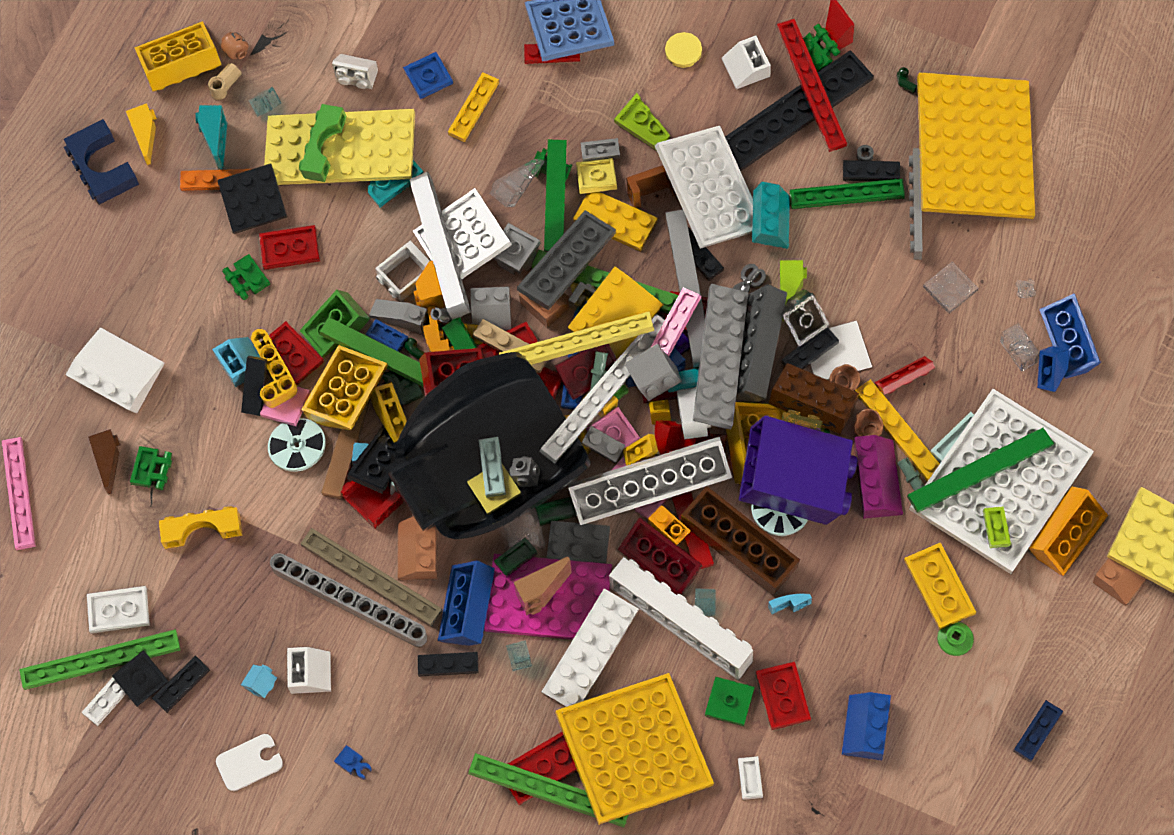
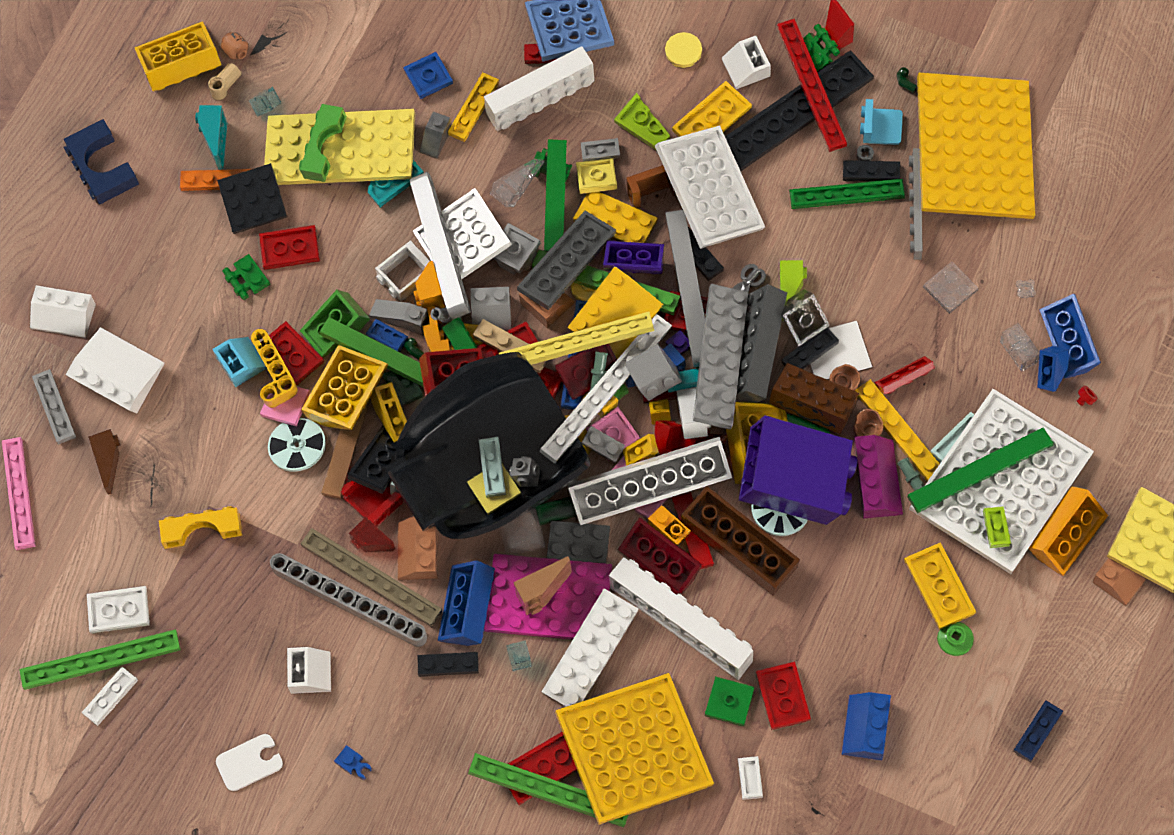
black tile [112,650,169,707] -> none
yellow slope [126,103,157,165] -> none
green plate [130,446,172,490] -> none
black tile [152,656,210,713] -> none
black tile [241,356,267,416] -> none
medium azure brick [241,664,277,698] -> none
white slope [332,54,378,89] -> none
medium azure slope [352,443,369,465] -> none
dark green tile [494,537,538,578] -> none
dark grey bracket [568,282,596,311] -> none
bright pink plate [650,287,701,357] -> none
clear light blue panel [695,589,716,616] -> none
teal slope [752,181,790,249] -> none
medium azure slope [768,594,812,614] -> none
clear yellow plate [782,410,824,432] -> none
none -> white slope [30,285,96,338]
none -> light grey plate [32,369,76,445]
none -> clear red slope [349,517,395,552]
none -> flat silver slope [420,112,452,159]
none -> white brick [484,46,594,131]
none -> dark purple slope [603,241,664,274]
none -> yellow plate [672,81,752,137]
none -> medium azure bracket [860,99,903,145]
none -> red tile [1077,385,1098,406]

